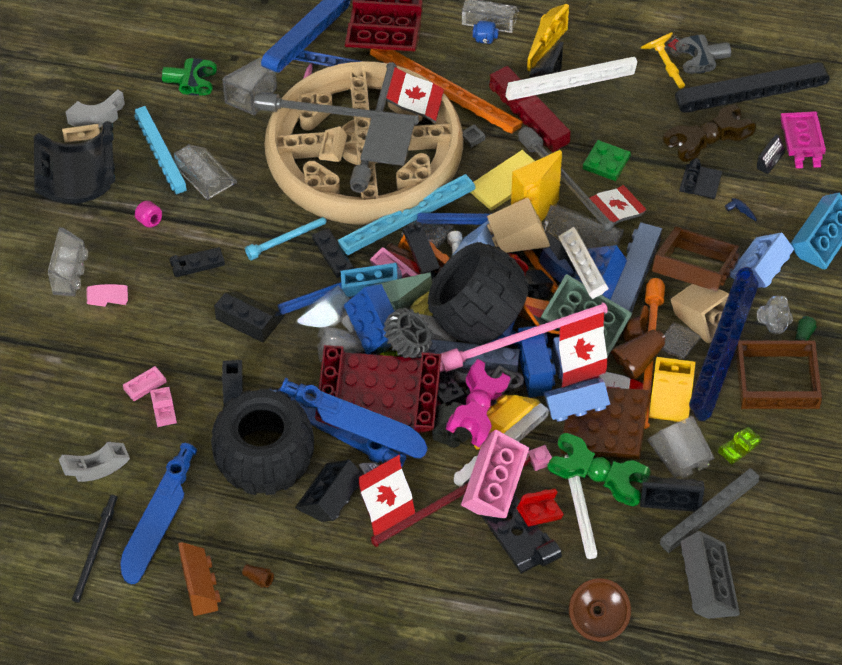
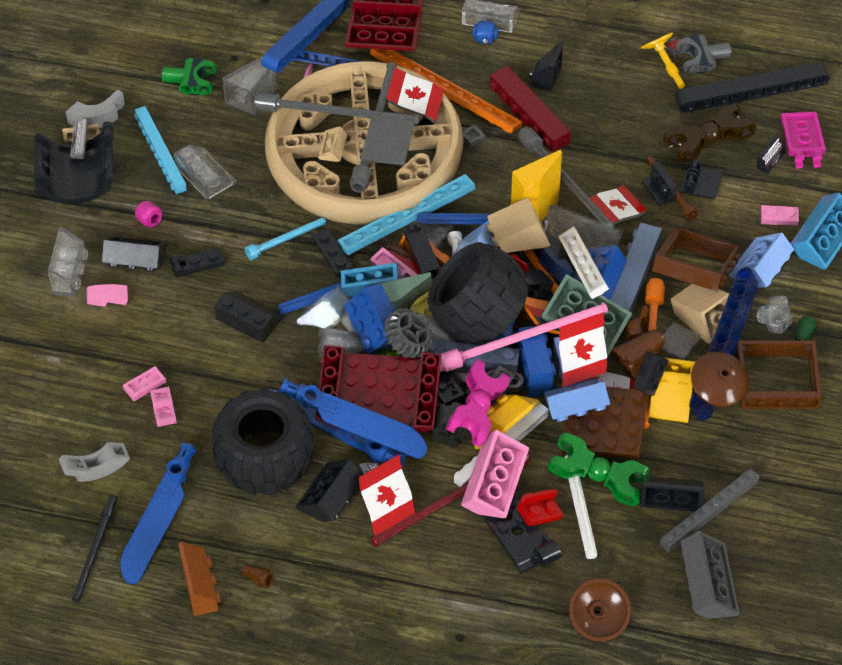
black slope [222,360,244,406] -> none
light yellow tile [470,150,535,211] -> none
white plate [506,57,637,101] -> none
yellow wedge [527,4,569,71] -> none
bright pink plate [528,445,552,471] -> none
green plate [583,140,631,181] -> none
clear slope [648,416,714,479] -> none
clear neon green slope [718,427,762,464] -> none
dark blue bar [725,198,757,221] -> none
none -> light grey slope [70,119,88,159]
none -> slope [102,236,167,271]
none -> black bracket [633,351,669,396]
none -> black bracket [642,161,677,206]
none -> reddish brown piece [647,156,699,221]
none -> reddish brown dish [691,351,749,407]
none -> bright pink plate [761,205,799,226]

